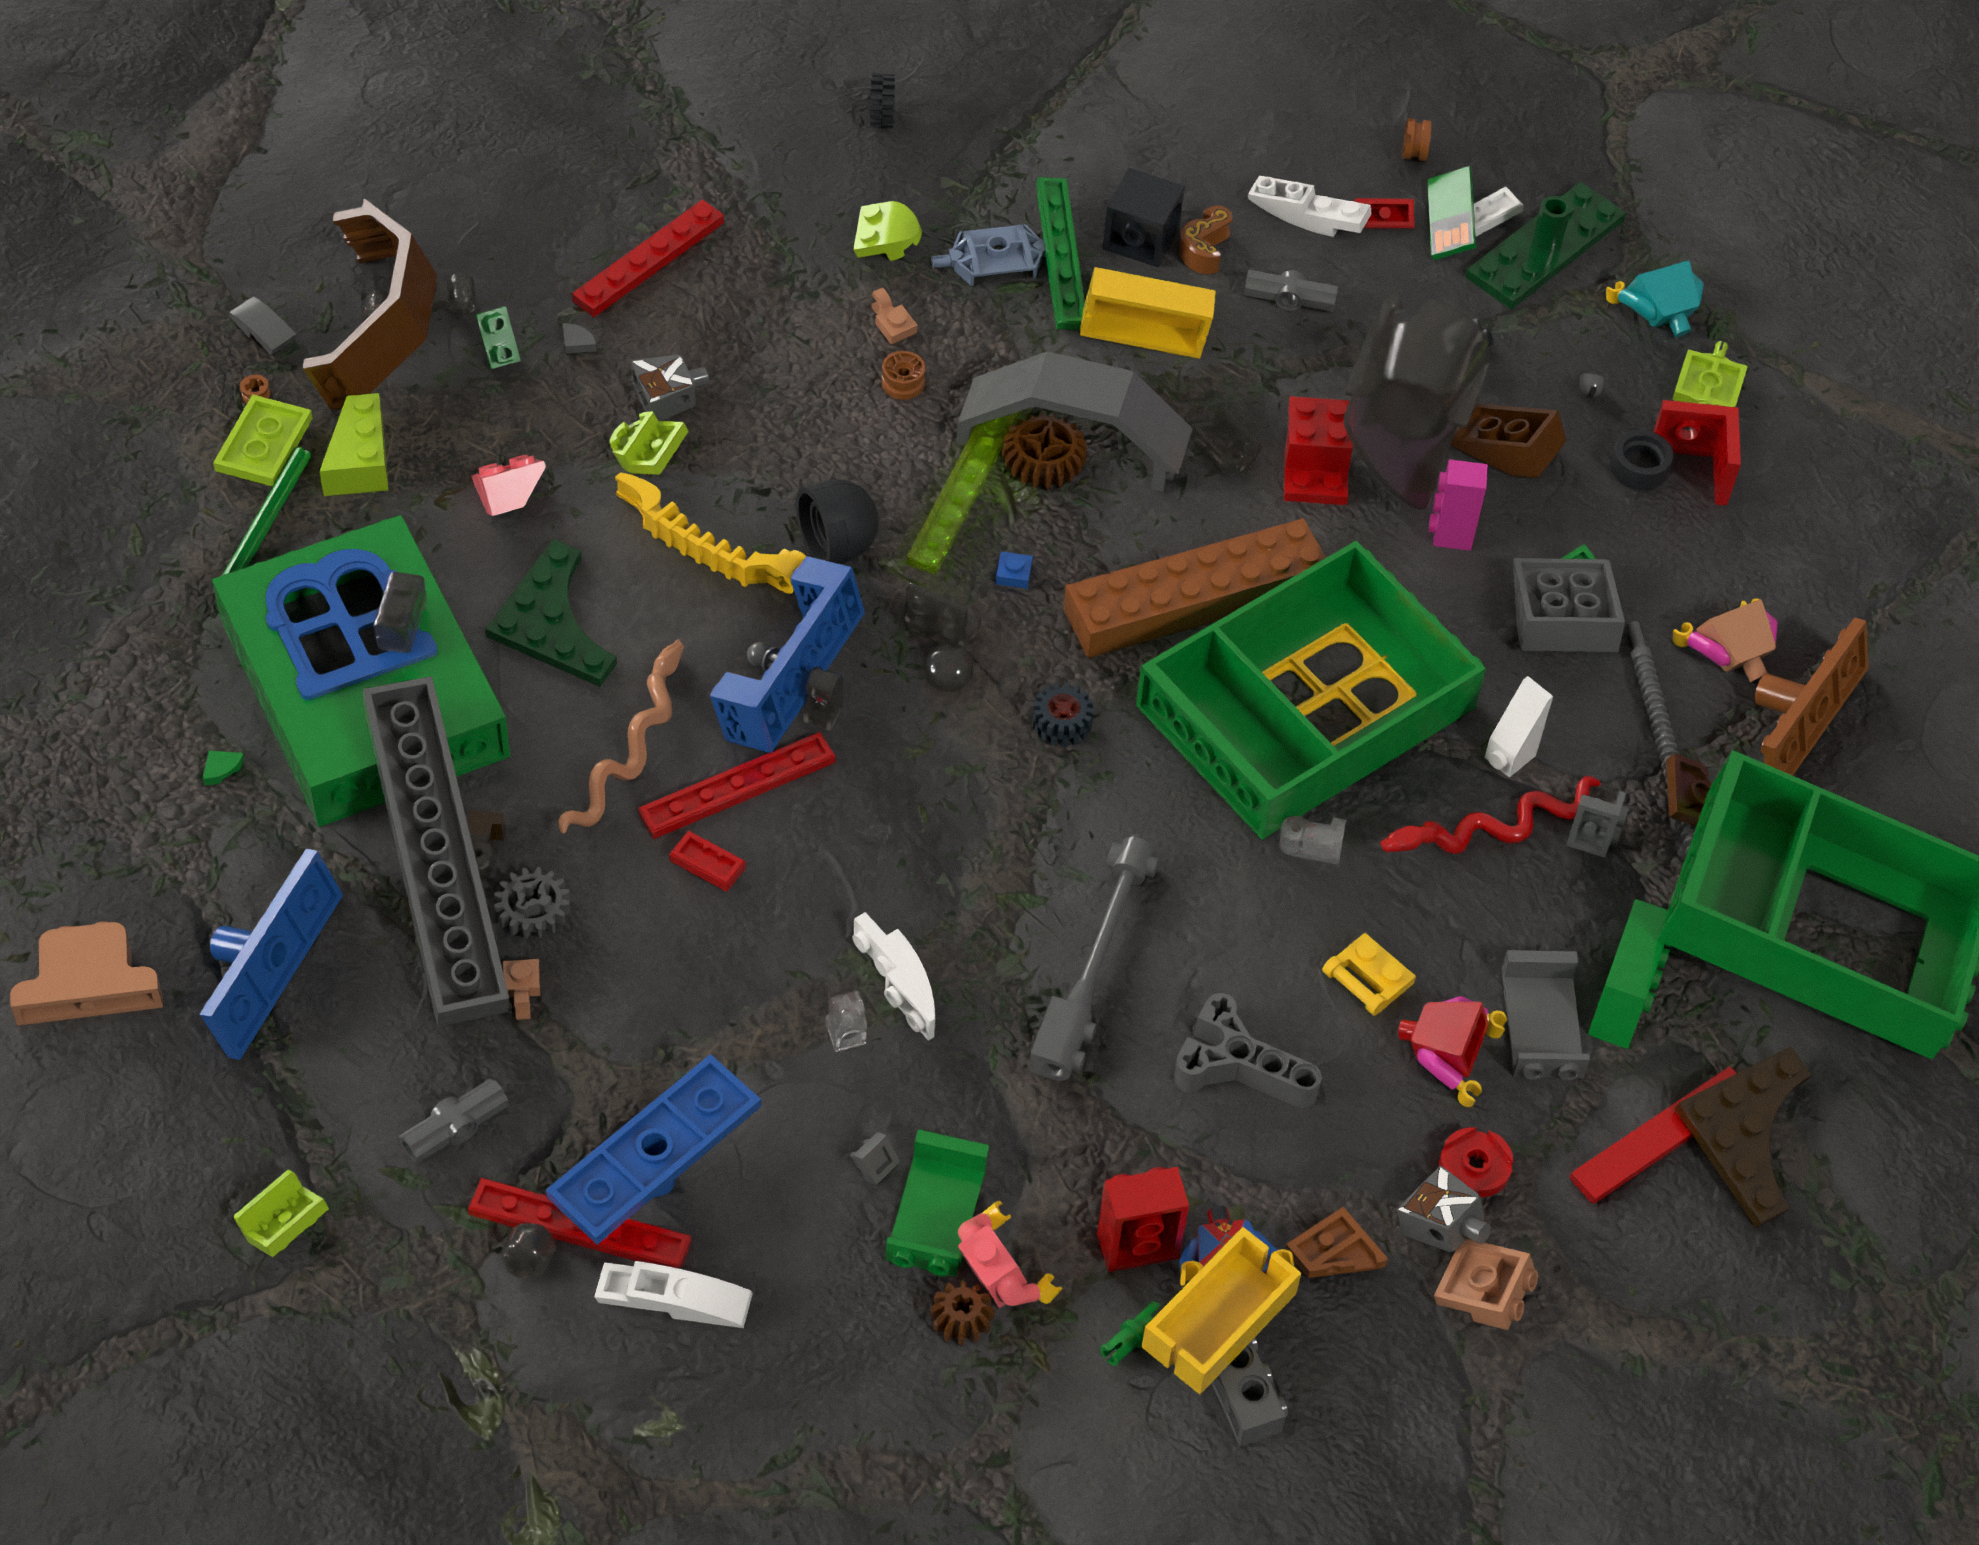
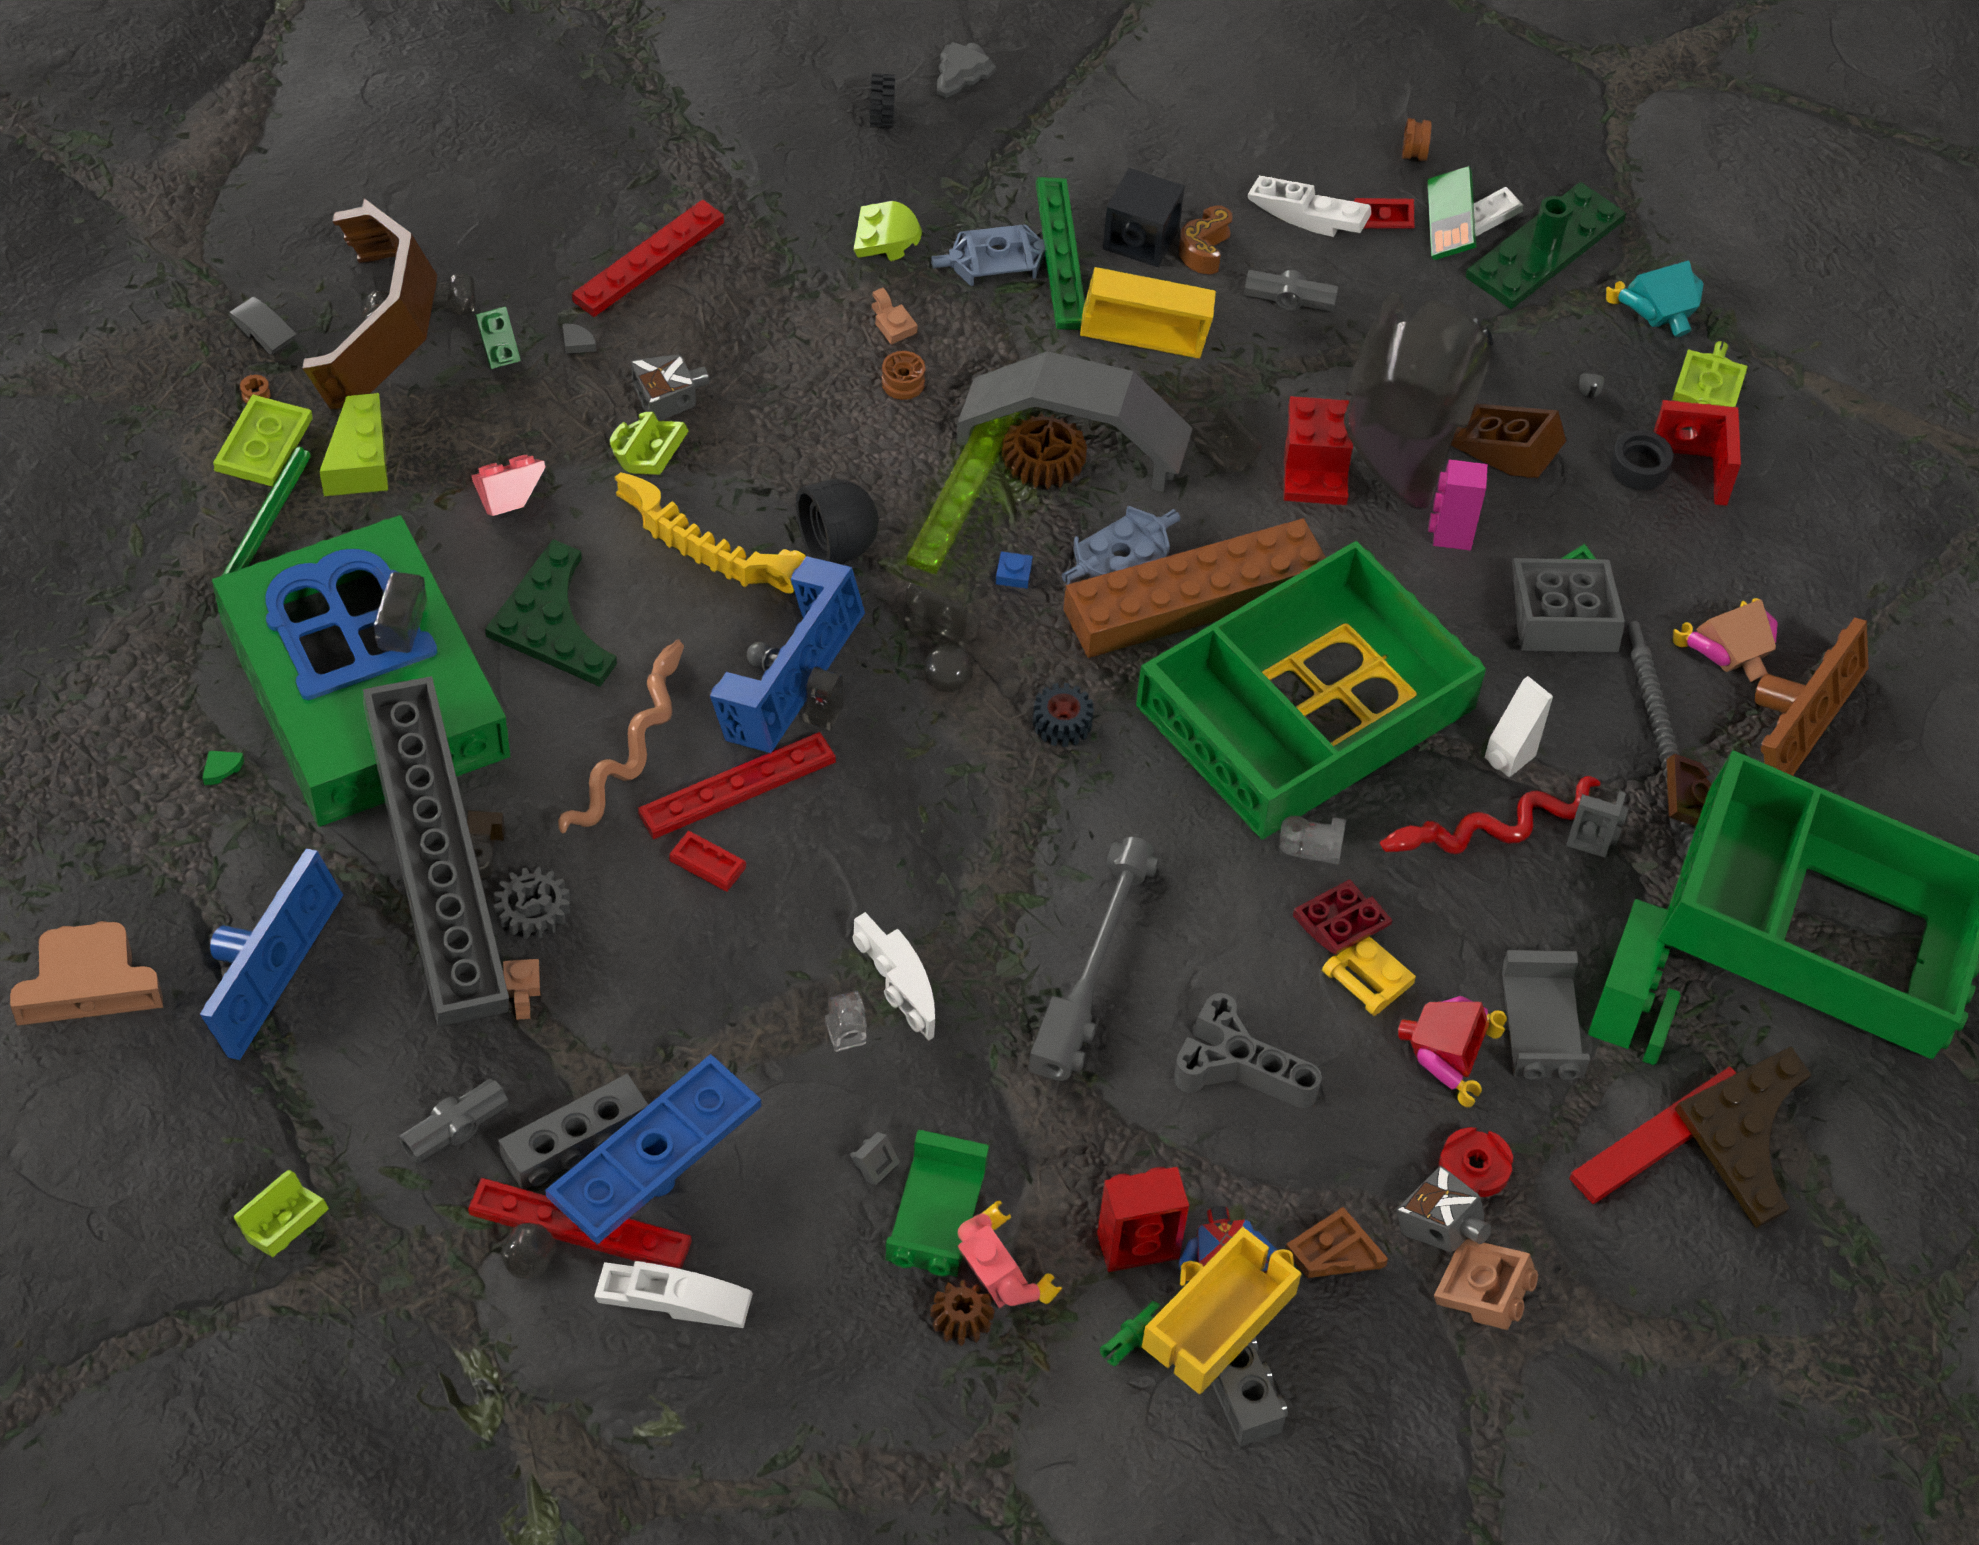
none -> dark grey brick [499,1073,649,1190]
none -> dark grey rock [937,42,996,99]
none -> sand blue plate [1062,506,1180,585]
none -> dark red slope [1293,879,1392,955]
none -> green tile [1642,988,1681,1065]

